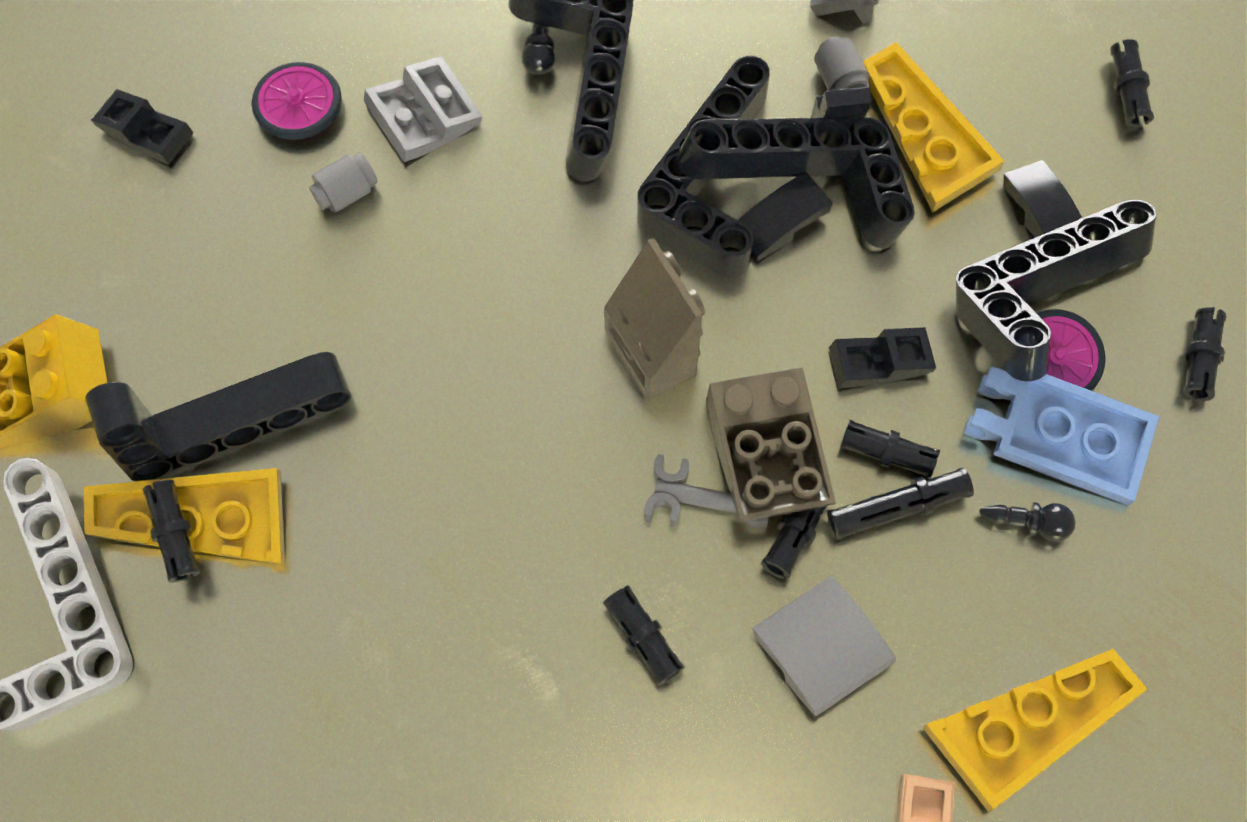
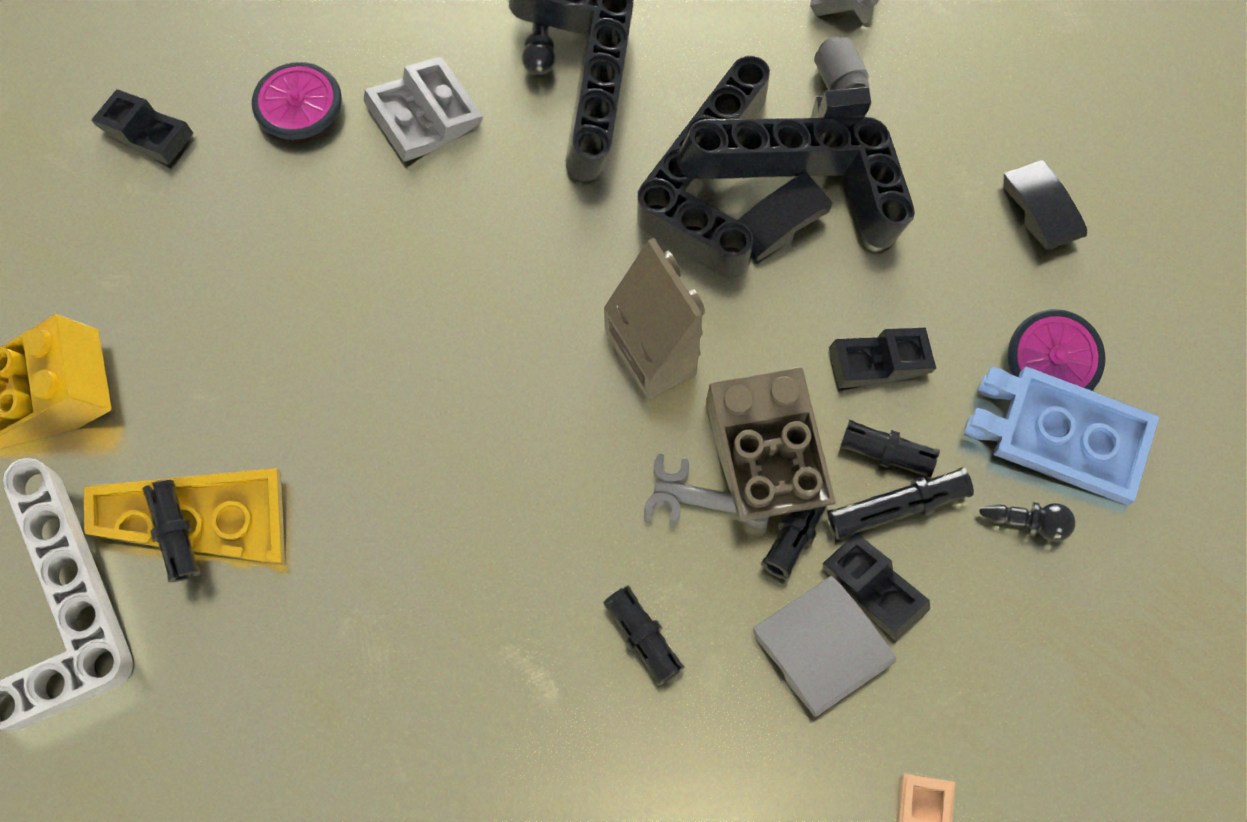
black beam [85,352,351,482] -> none
light grey brick [309,153,378,213] -> none
yellow wing [863,42,1004,212] -> none
yellow wing [923,649,1147,812] -> none
black beam [956,200,1156,381] -> none
black pin [1110,39,1154,127] -> none
black pin [1183,307,1227,401] -> none
none -> black slope [822,532,931,641]

